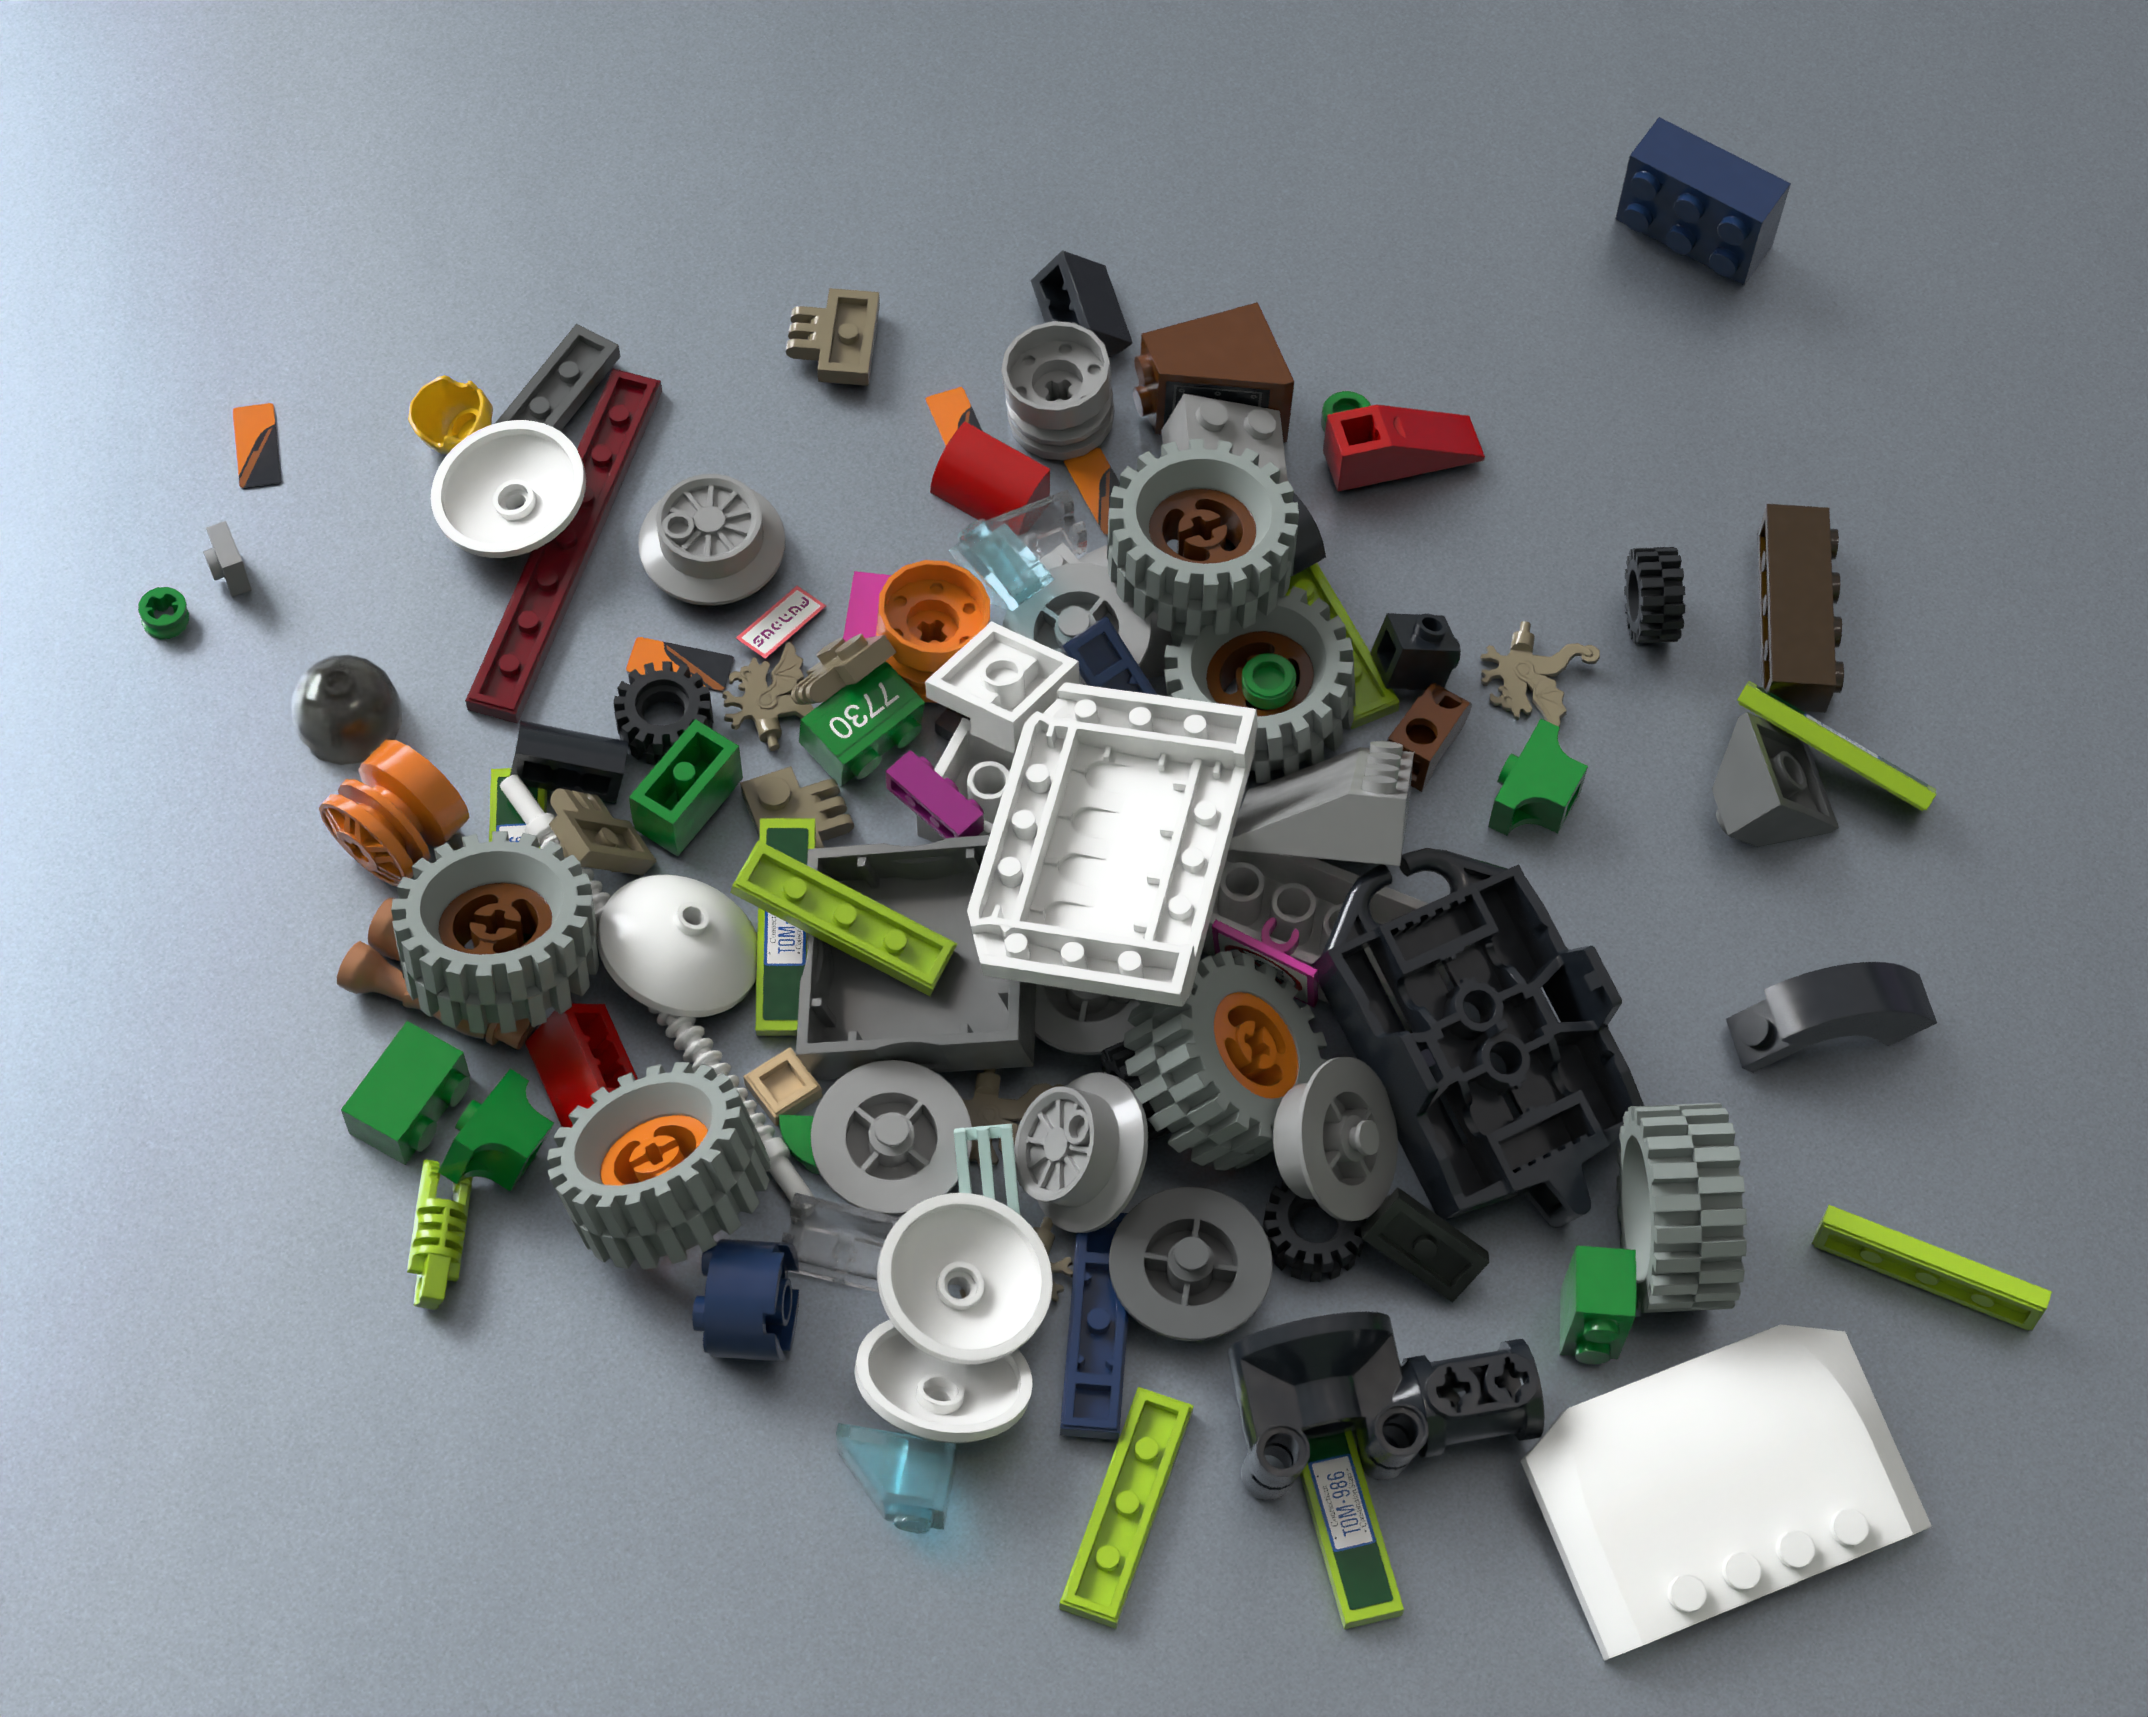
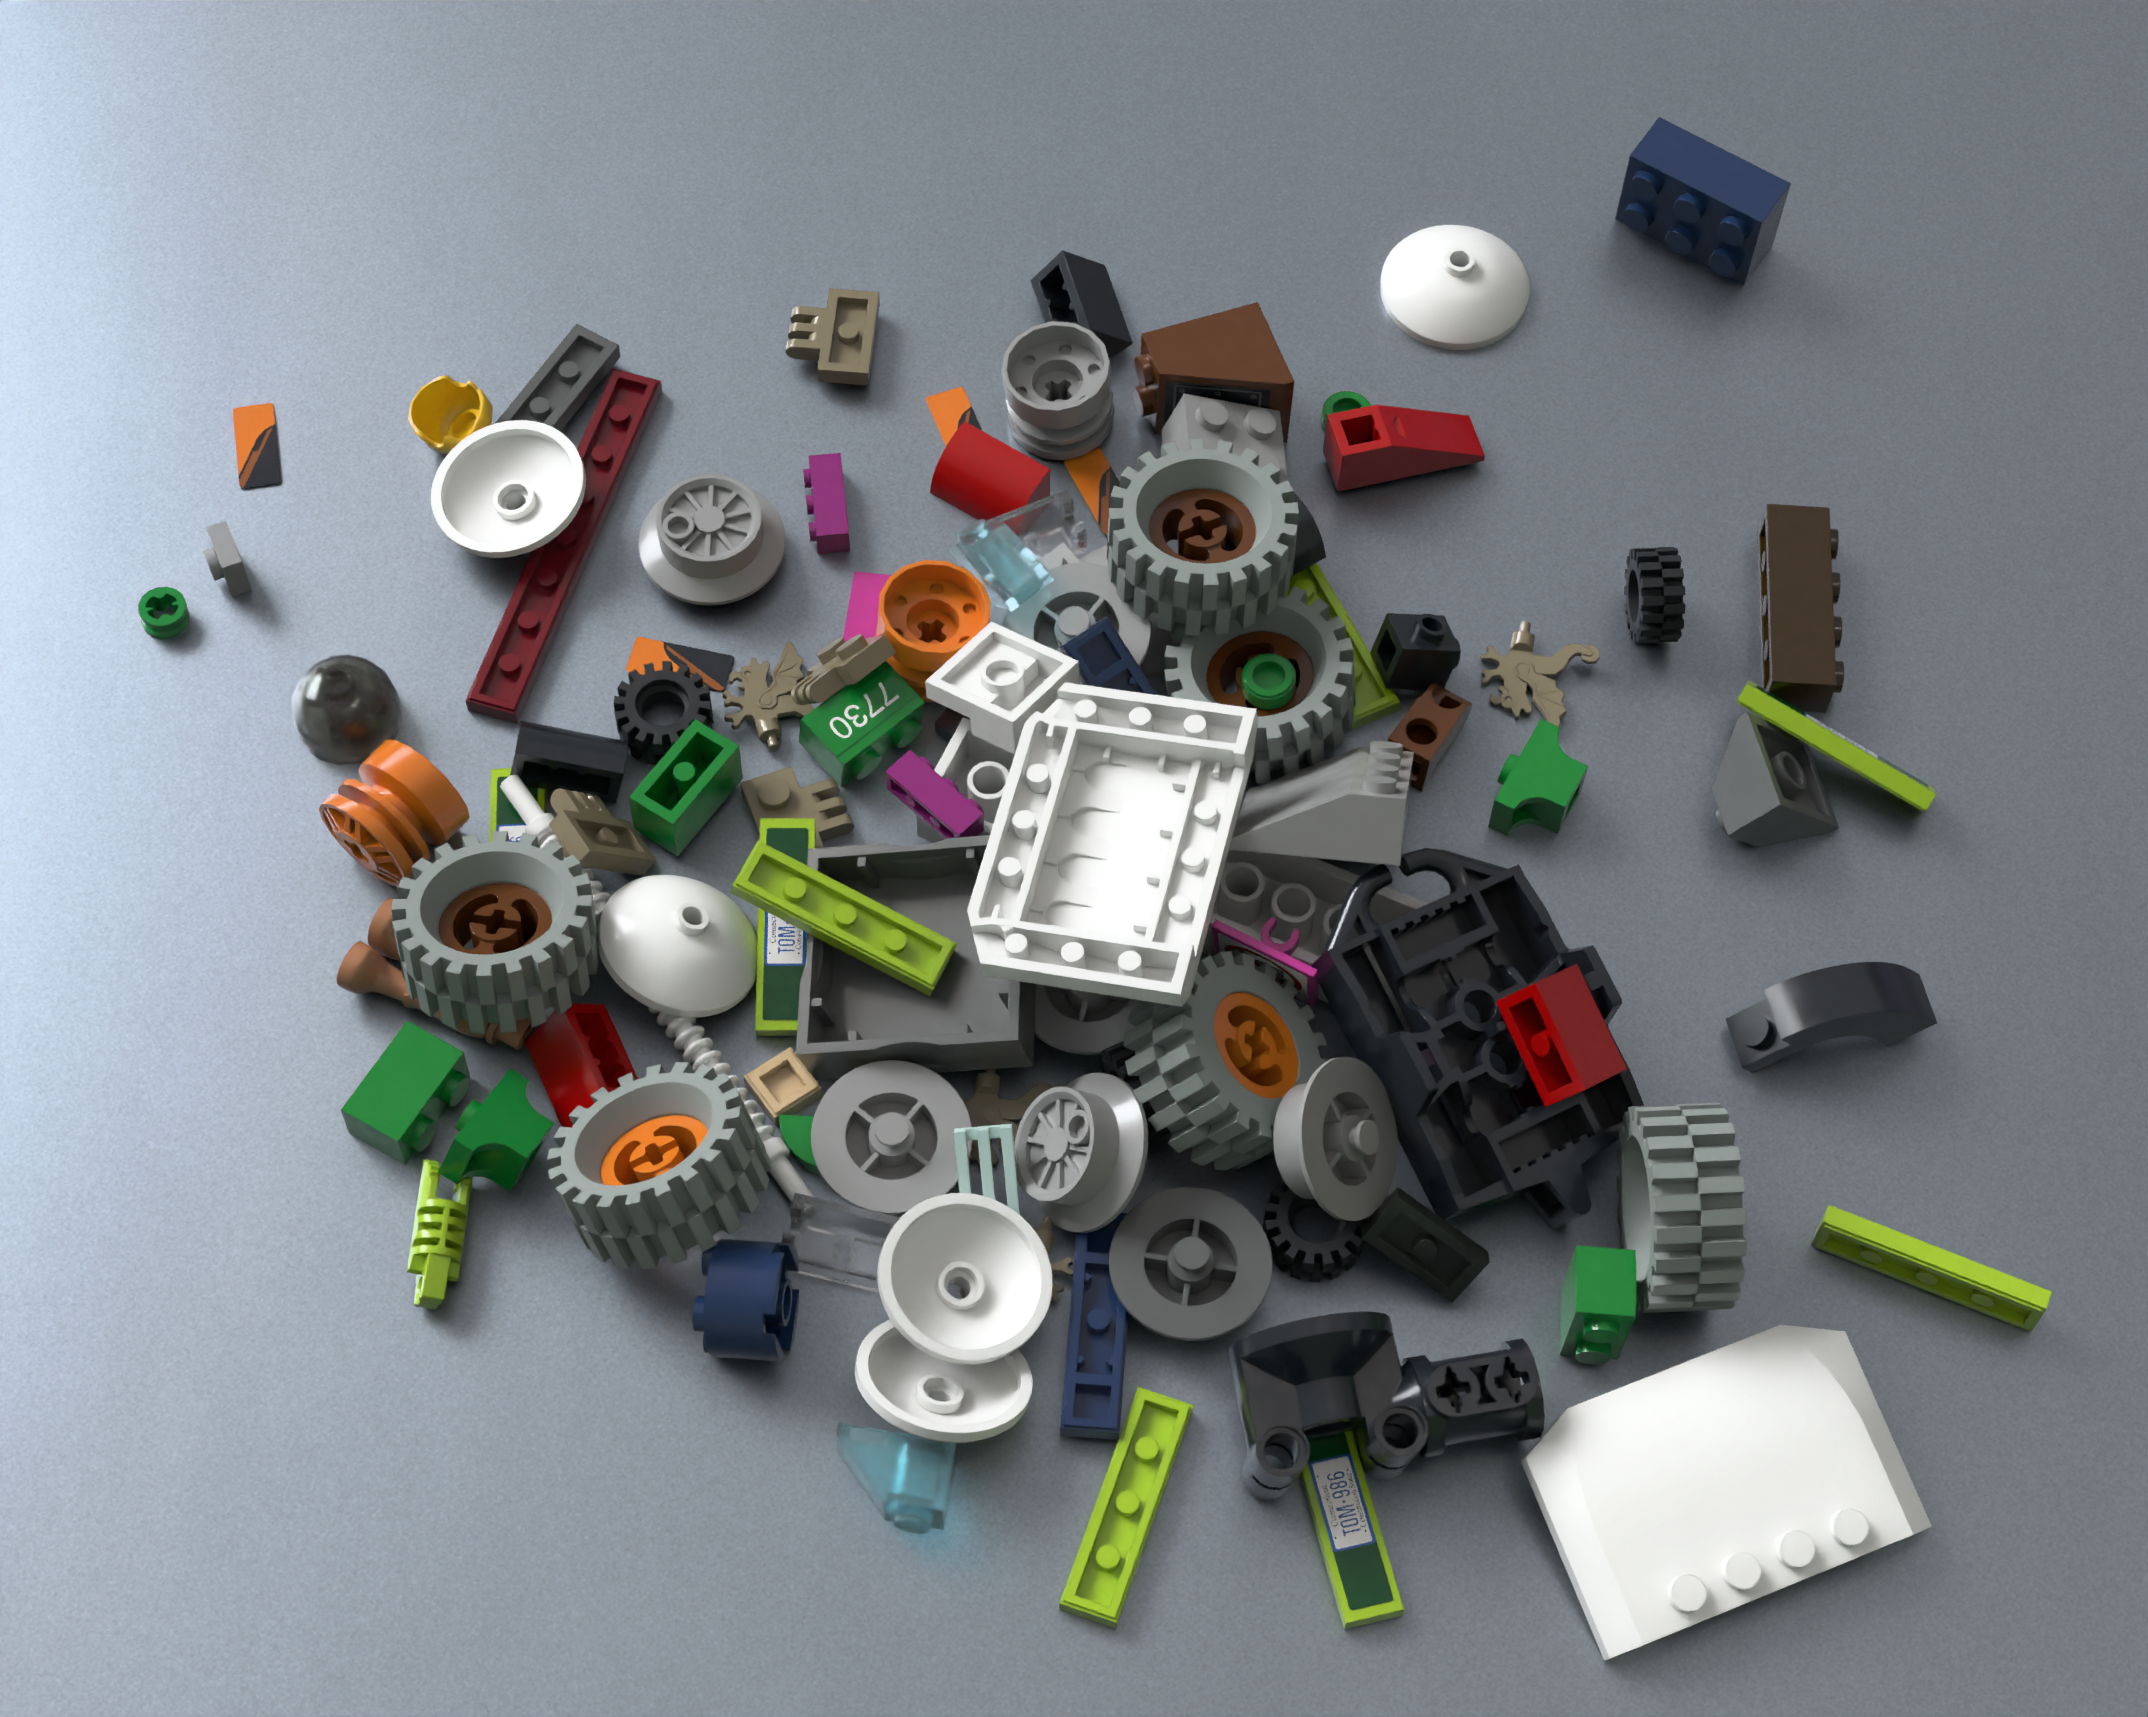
white sticker [736,586,826,659] -> none
none -> magenta piece [803,453,850,554]
none -> white dish [1380,225,1530,350]
none -> red brick [1495,964,1627,1107]

